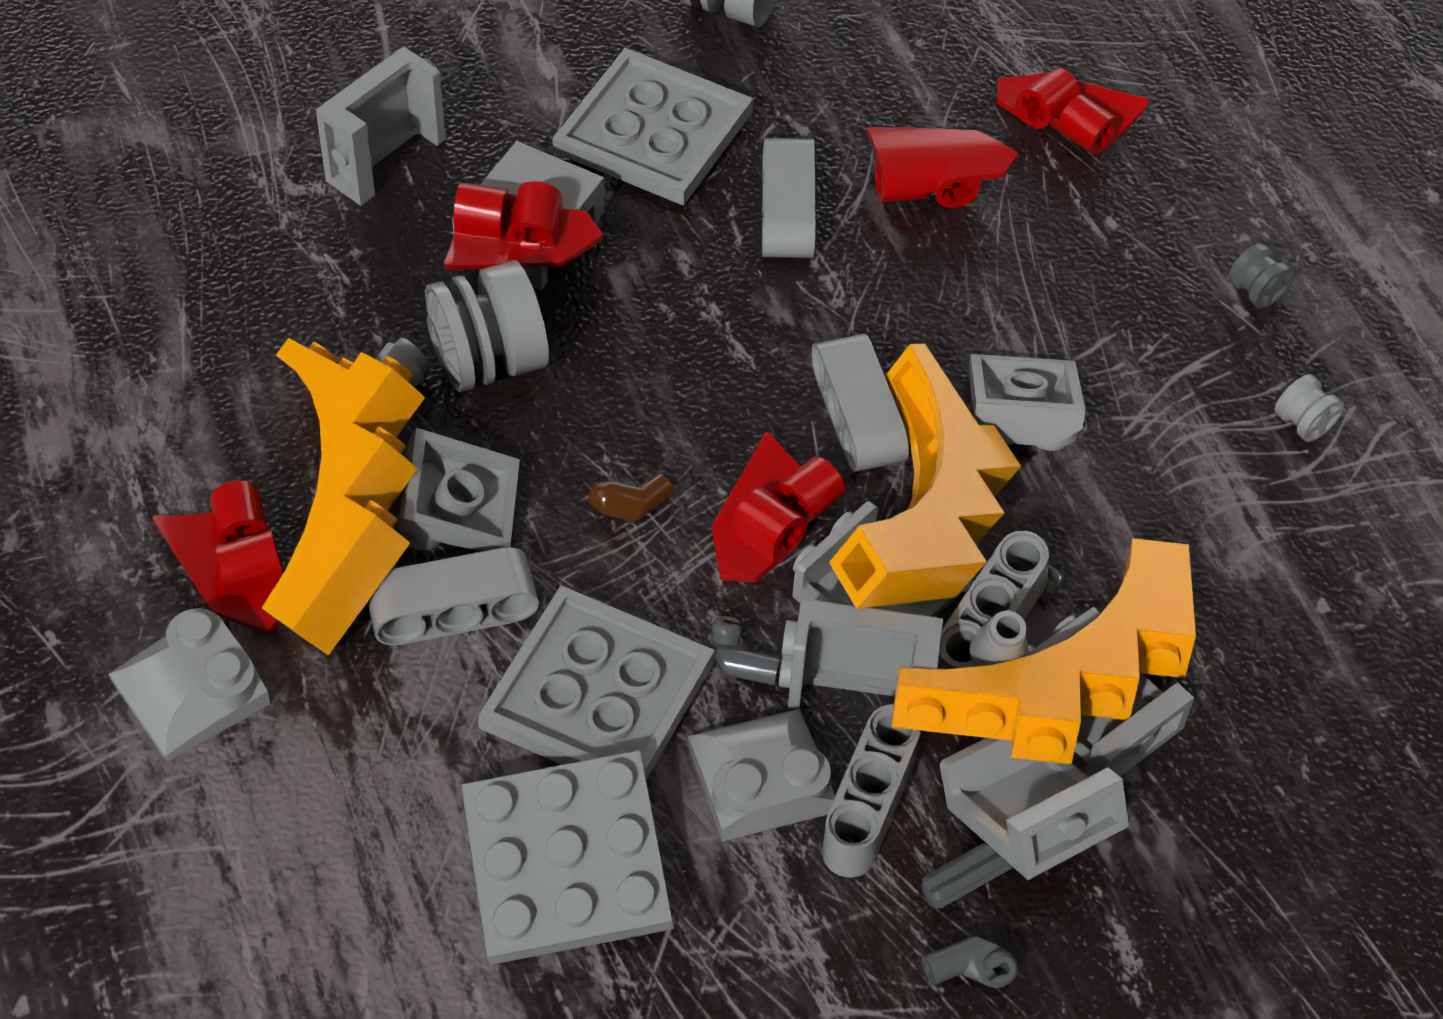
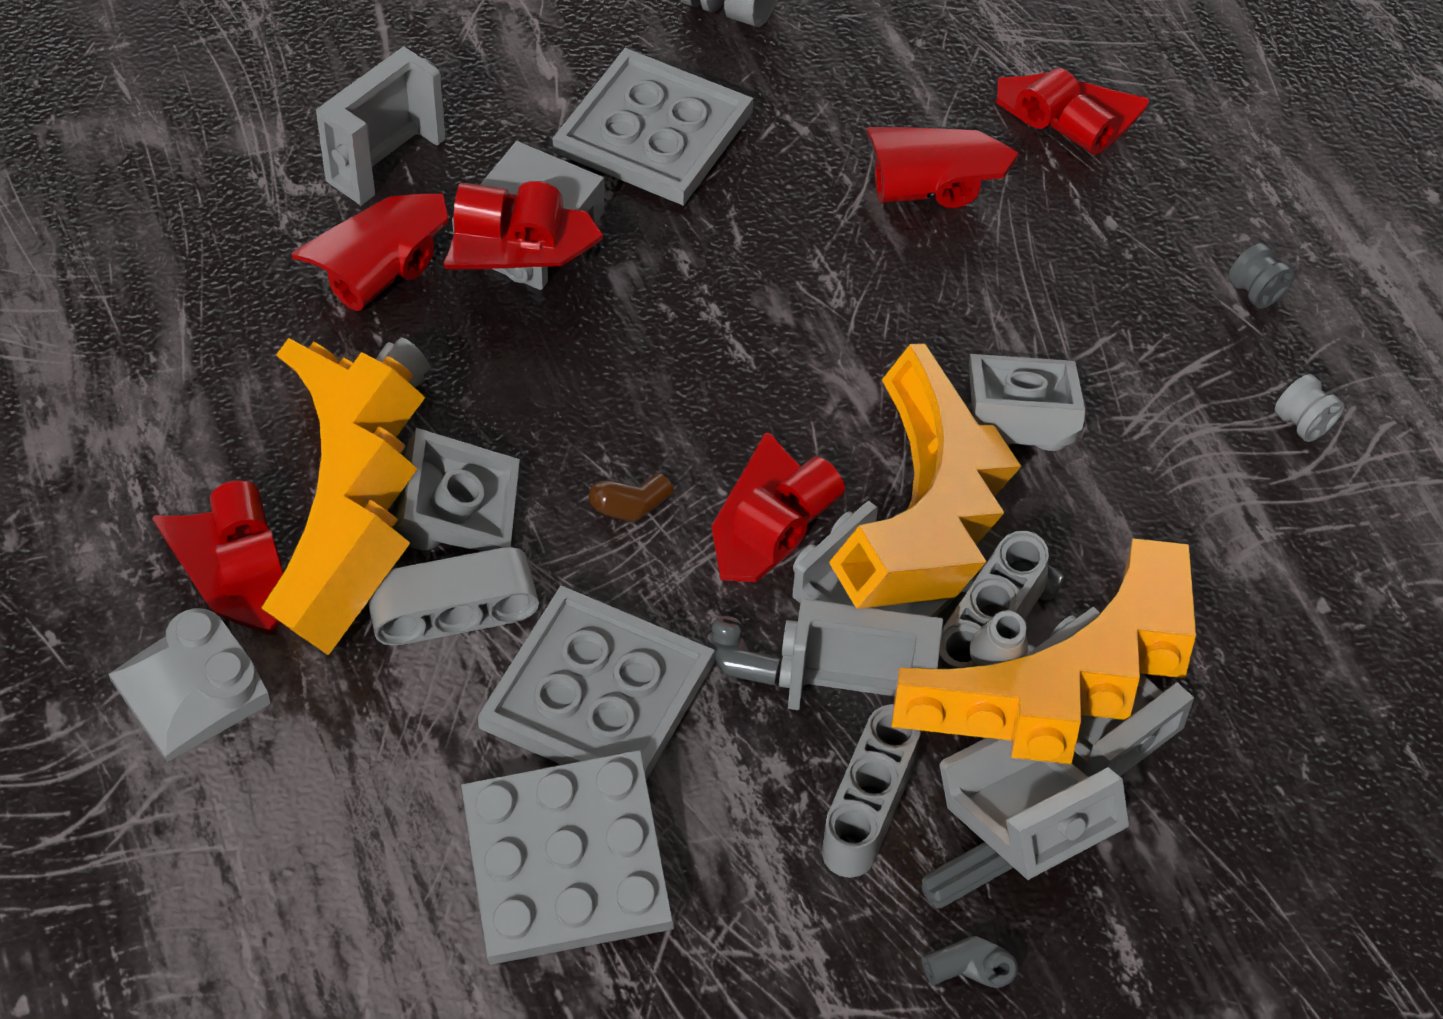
light grey wheel [425,260,549,392] -> none
light grey slope [687,709,835,842] -> none
light grey beam [762,138,815,259] -> none
light grey beam [812,334,909,472] -> none
none -> red panel [292,194,449,311]

